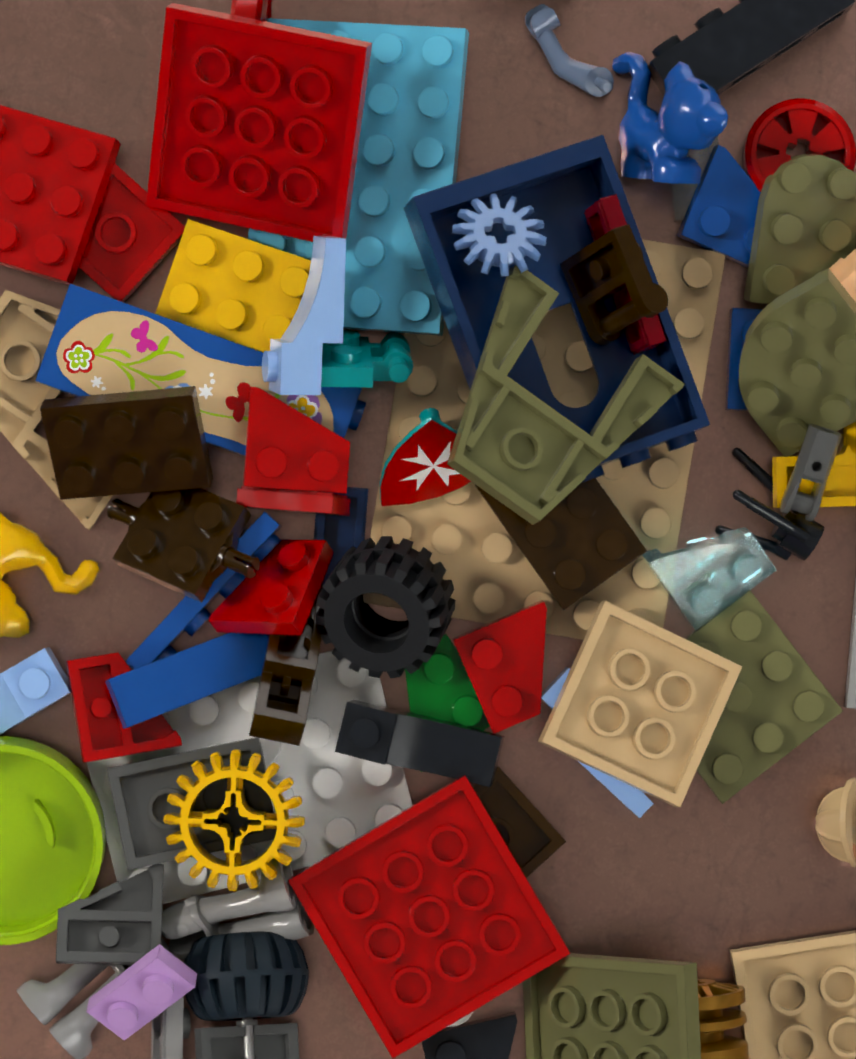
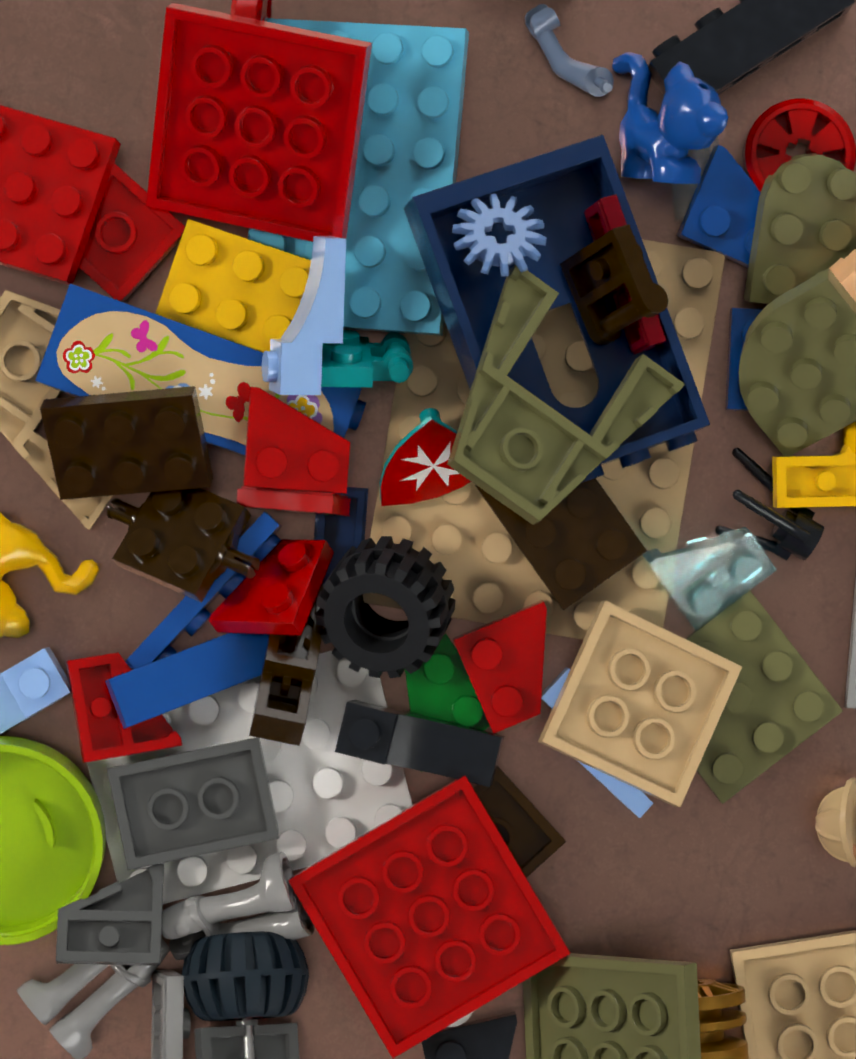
lavender plate [86,944,197,1041] -> none
yellow gear [163,749,305,891] -> none
dark grey bar [780,424,843,522] -> none

